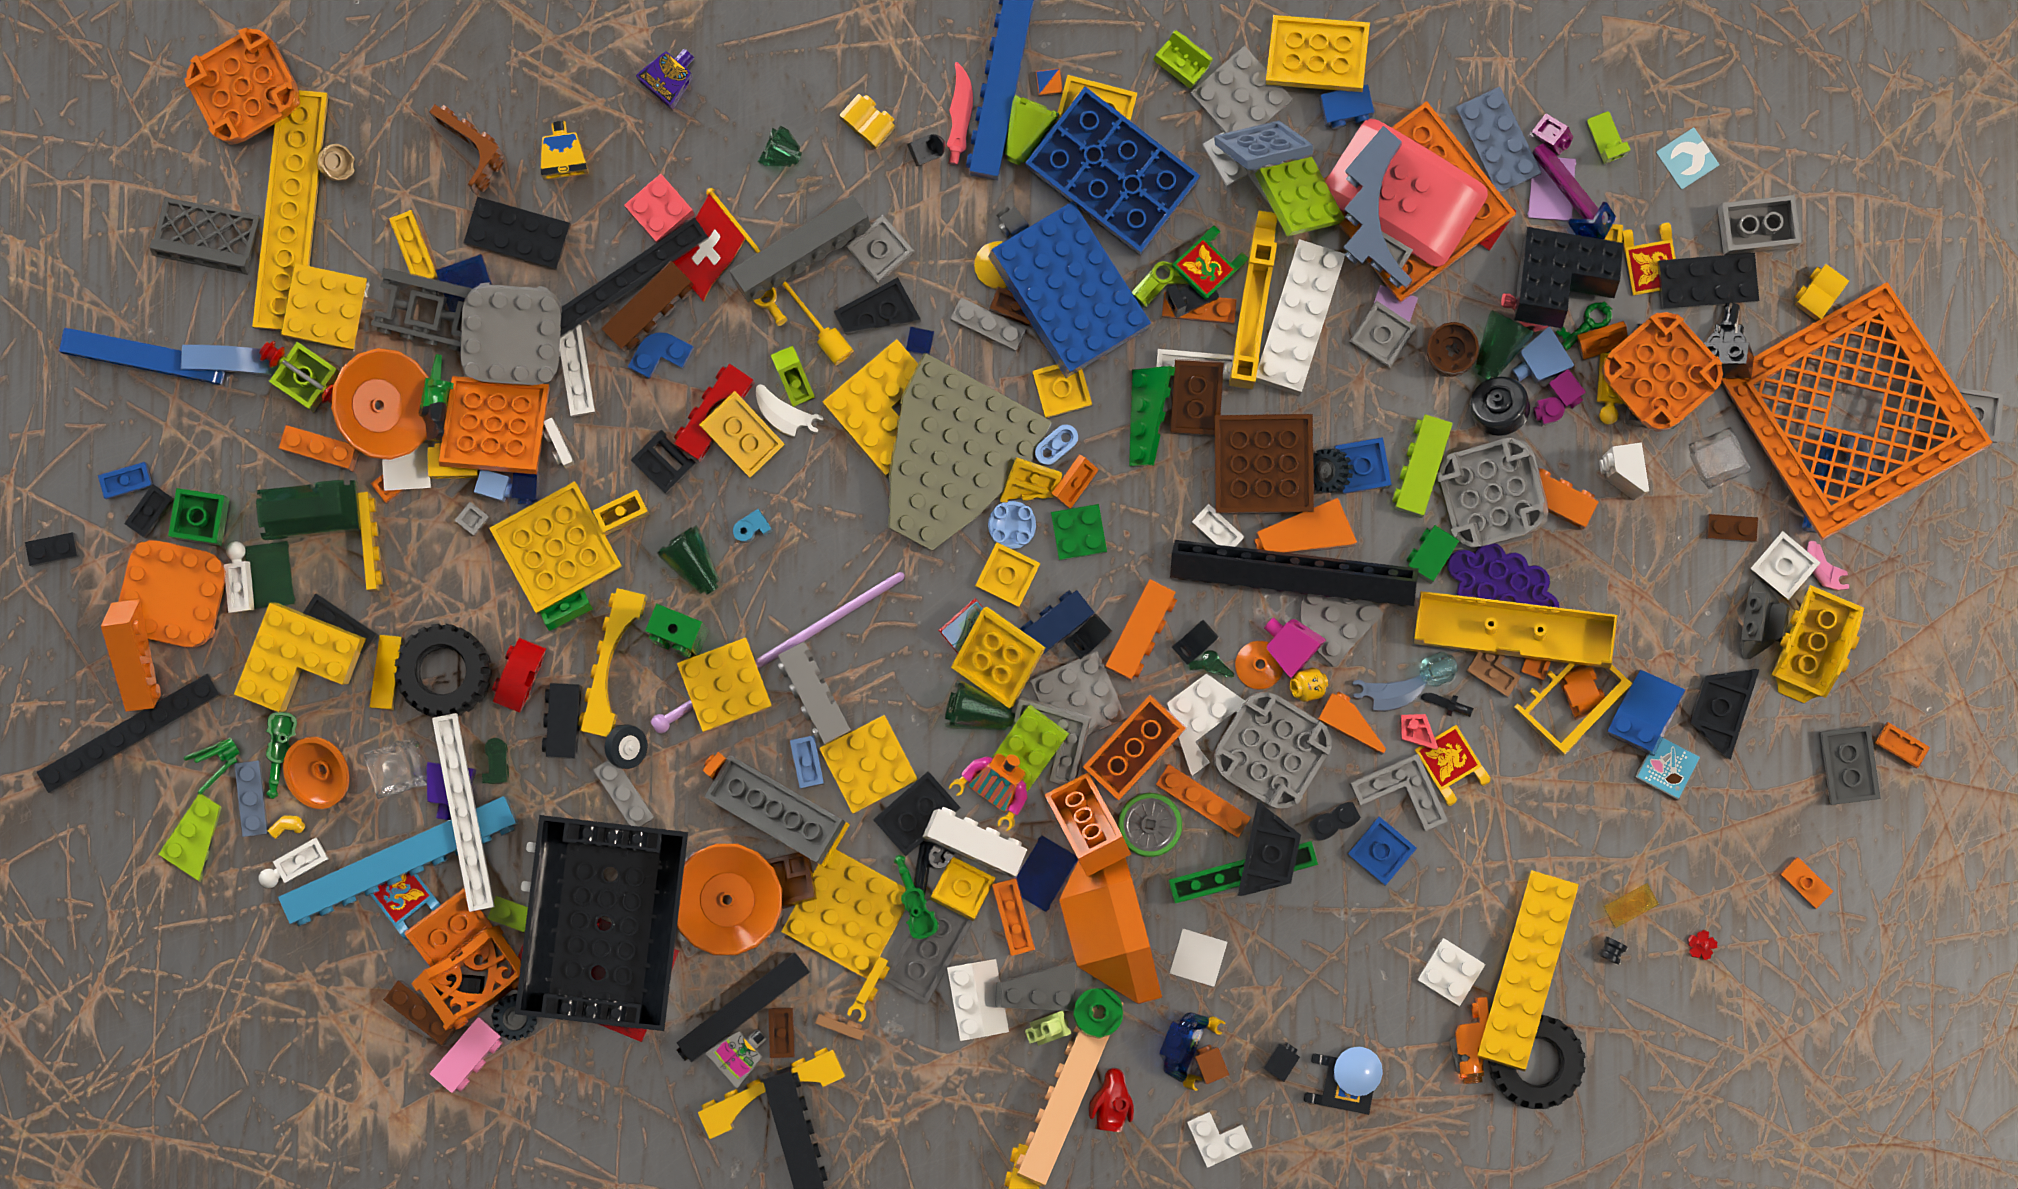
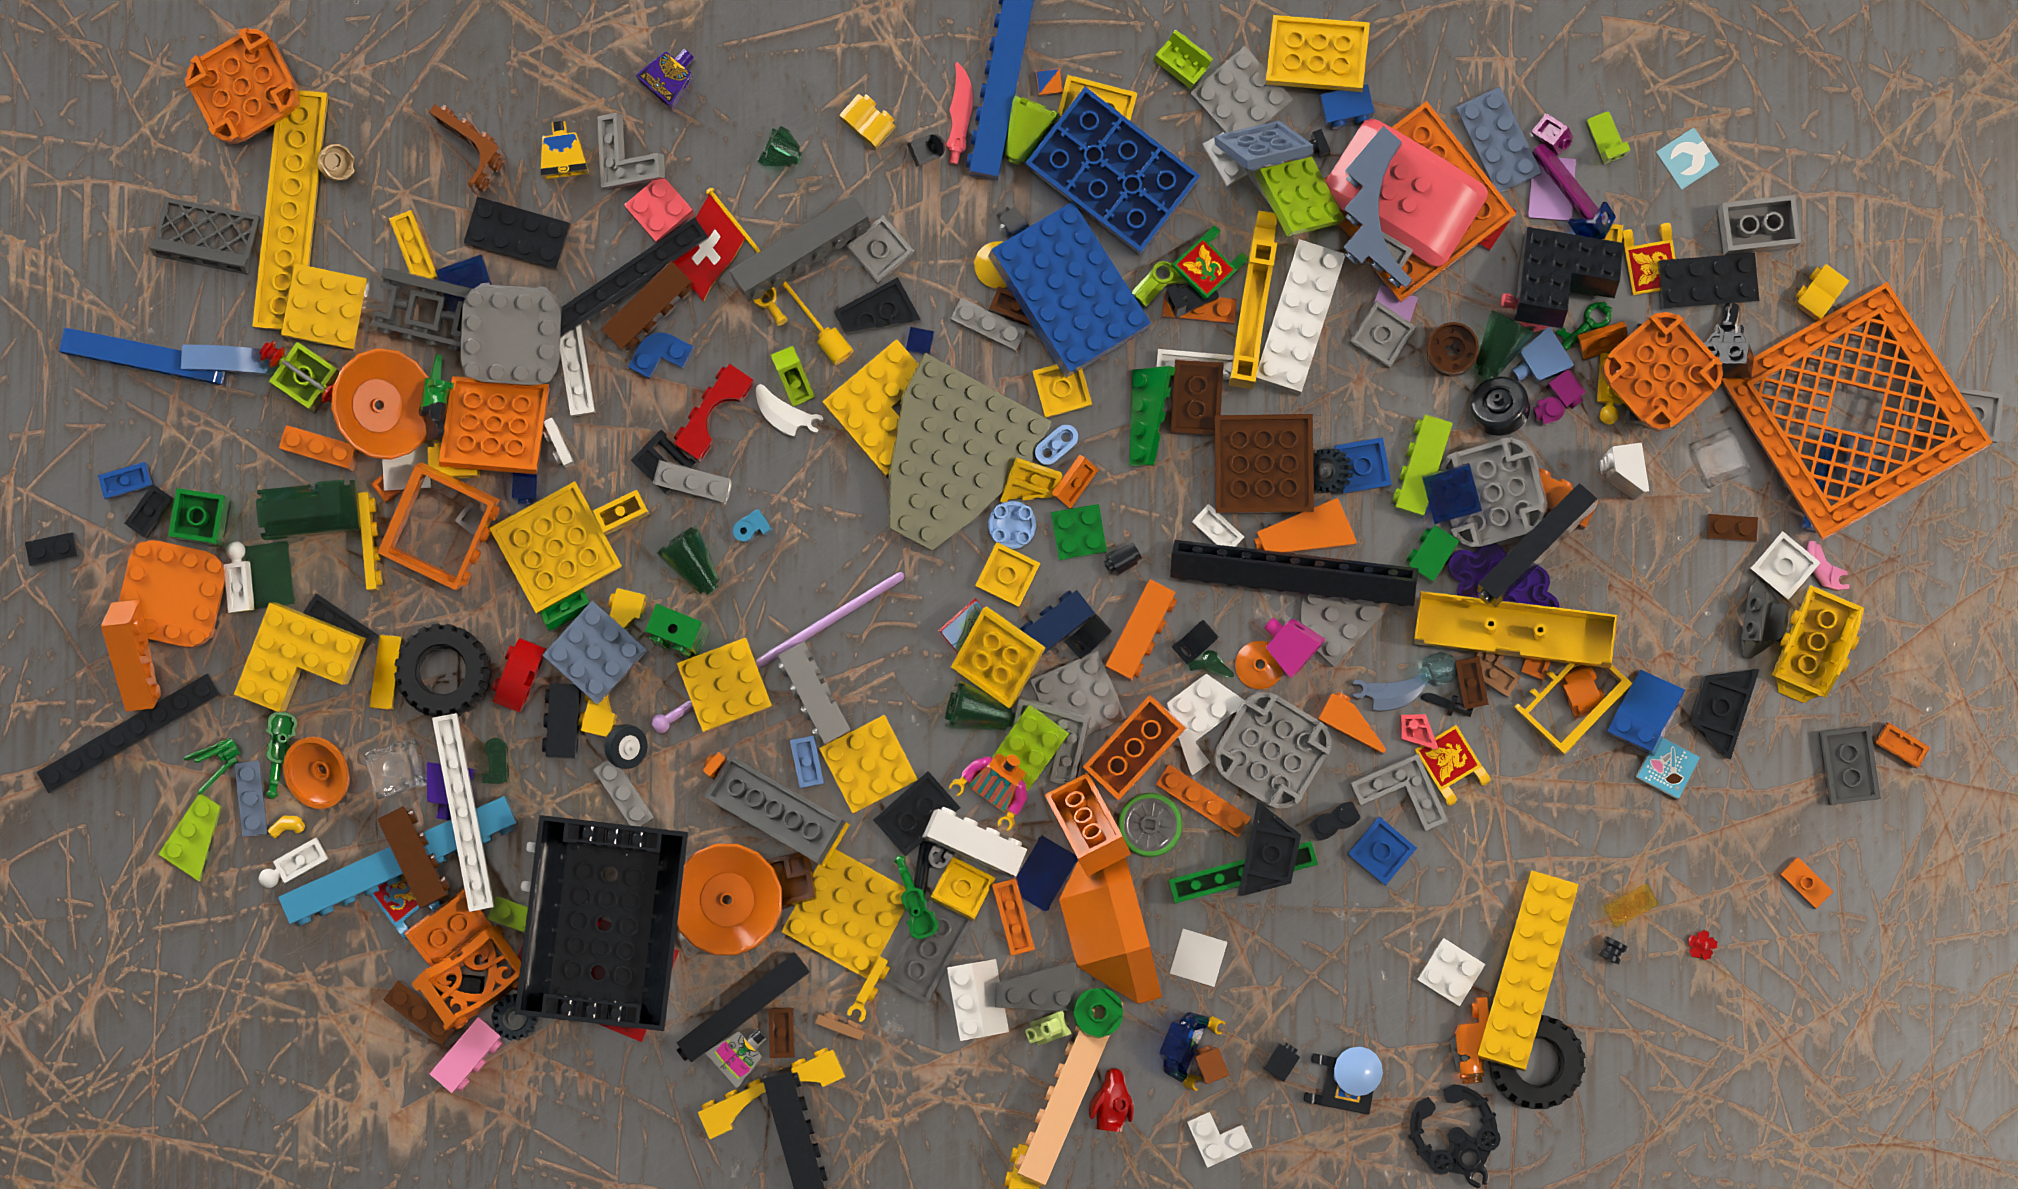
light blue brick [474,470,514,503] -> none
yellow plate [700,391,785,478] -> none
yellow head [1290,667,1328,702] -> none
none -> orange window [377,462,500,590]
none -> reddish brown brick [377,806,450,908]
none -> sand blue plate [543,601,647,705]
none -> light grey plate [597,113,665,189]
none -> light grey plate [653,460,730,502]
none -> black brick [1104,542,1142,576]
none -> black plate [1309,129,1330,159]
none -> black piece [1408,1084,1501,1189]
none -> clear blue plate [1421,463,1482,524]
none -> reddish brown plate [1455,656,1489,709]
none -> black brick [1477,483,1598,608]

